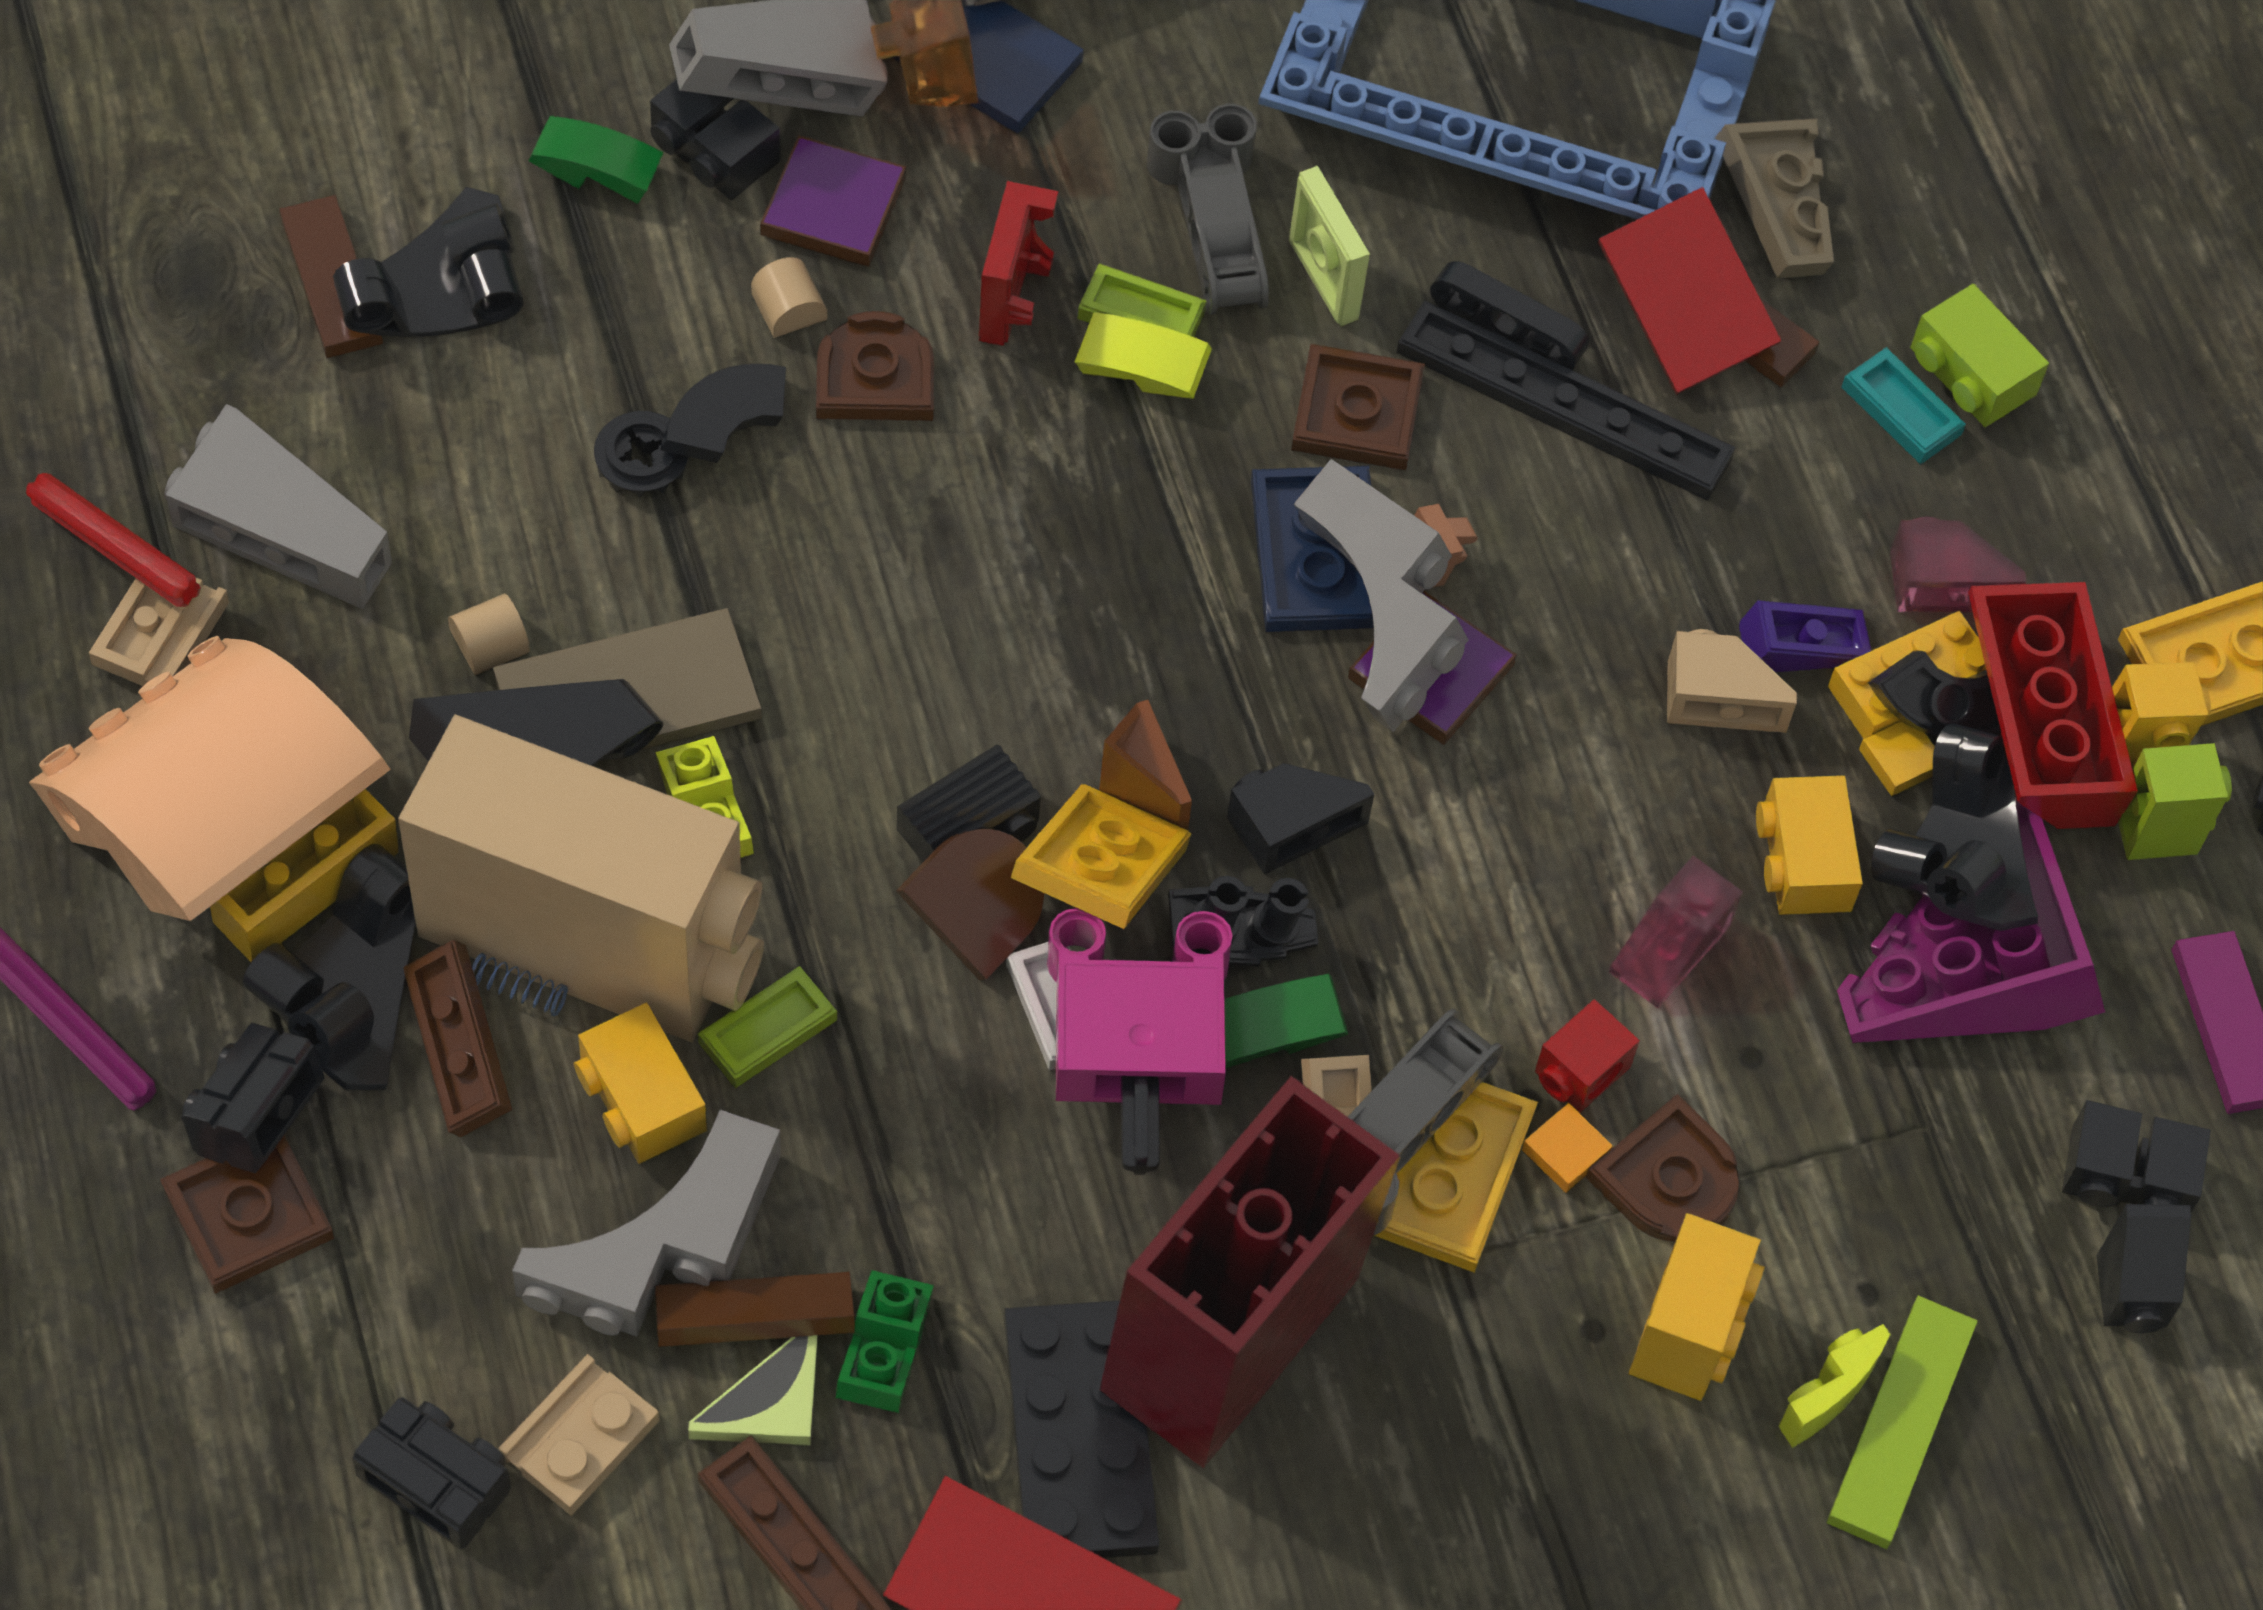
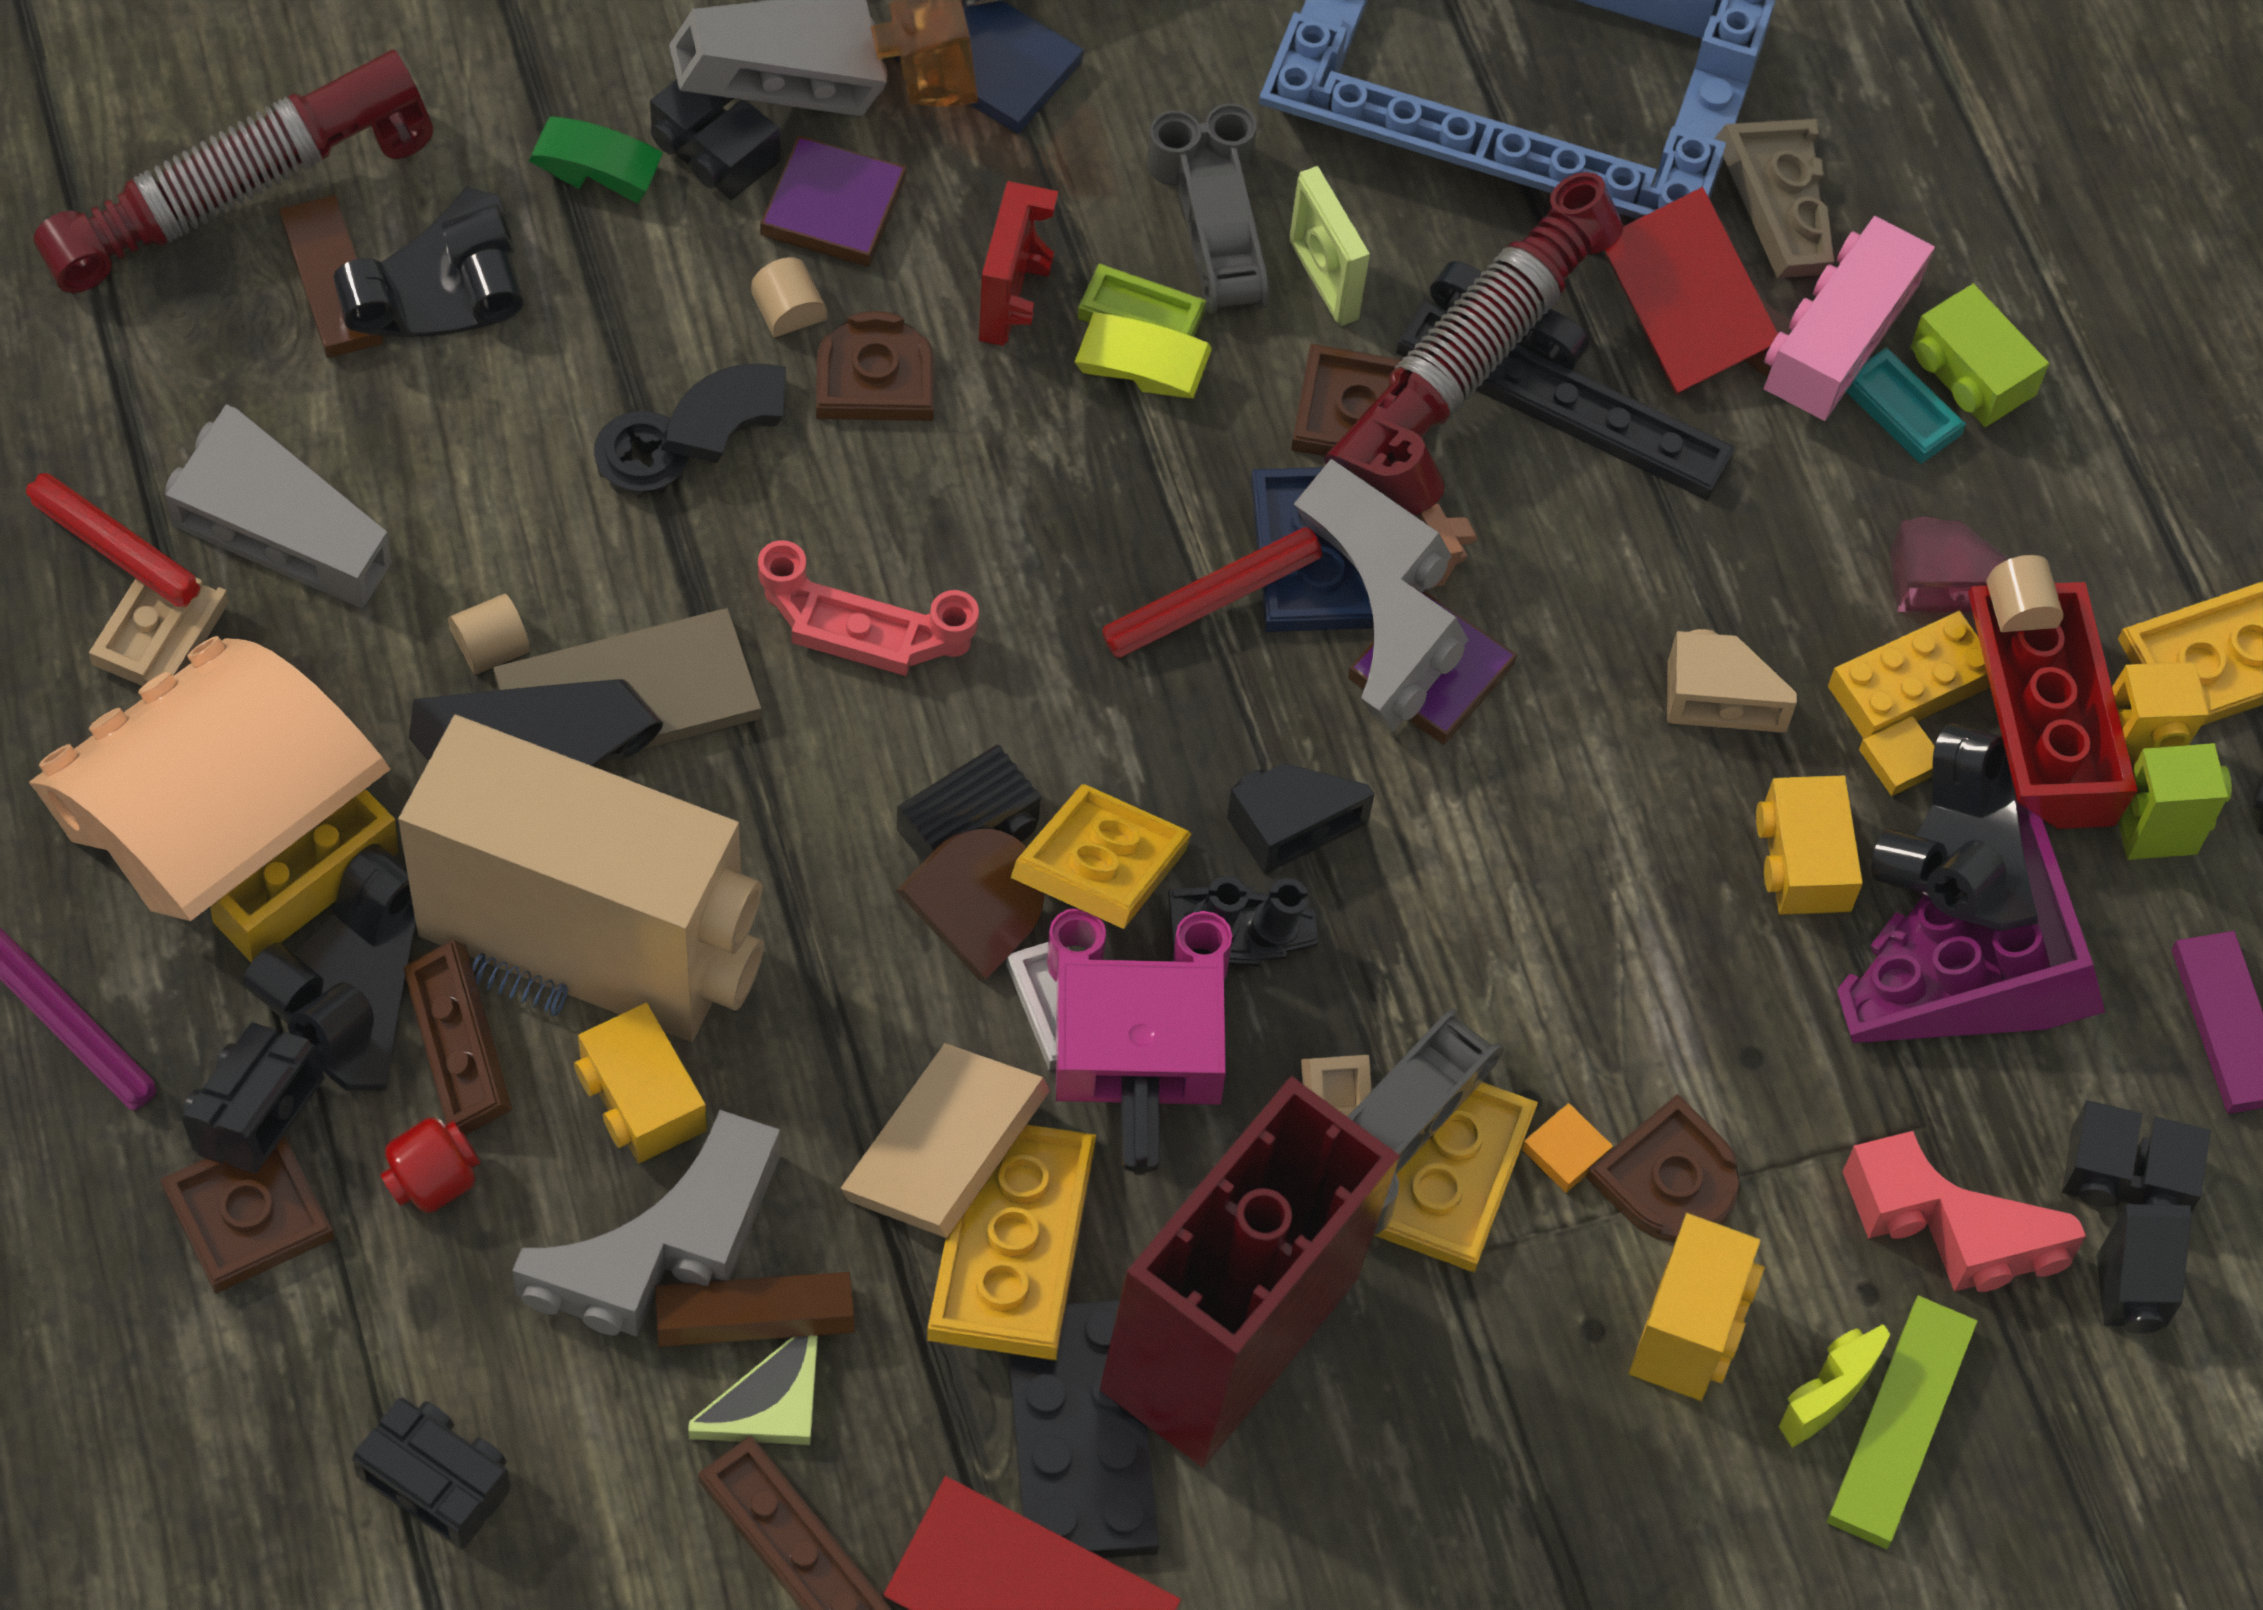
tan plate [498,1354,660,1516] -> none
neon yellow slope [655,736,754,858] -> none
lime tile [698,966,837,1089] -> none
green slope [835,1270,934,1413] -> none
dark orange slope [1099,700,1192,830] -> none
green slope [1224,974,1348,1069] -> none
red brick [1535,999,1640,1113] -> none
clear pink slope [1609,856,1743,1008] -> none
dark purple slope [1739,600,1871,672] -> none
black tile [1868,650,2001,736] -> none
none -> dark red piece [33,49,433,293]
none -> red head [380,1117,481,1213]
none -> coral plate [758,540,979,676]
none -> tan tile [840,1043,1050,1238]
none -> yellow tile [927,1124,1096,1360]
none -> red axle [1102,527,1322,657]
none -> dark red piece [1324,172,1623,515]
none -> bright pink brick [1764,215,1935,421]
none -> coral arch [1842,1131,2086,1292]
none -> tan brick [1986,555,2063,632]

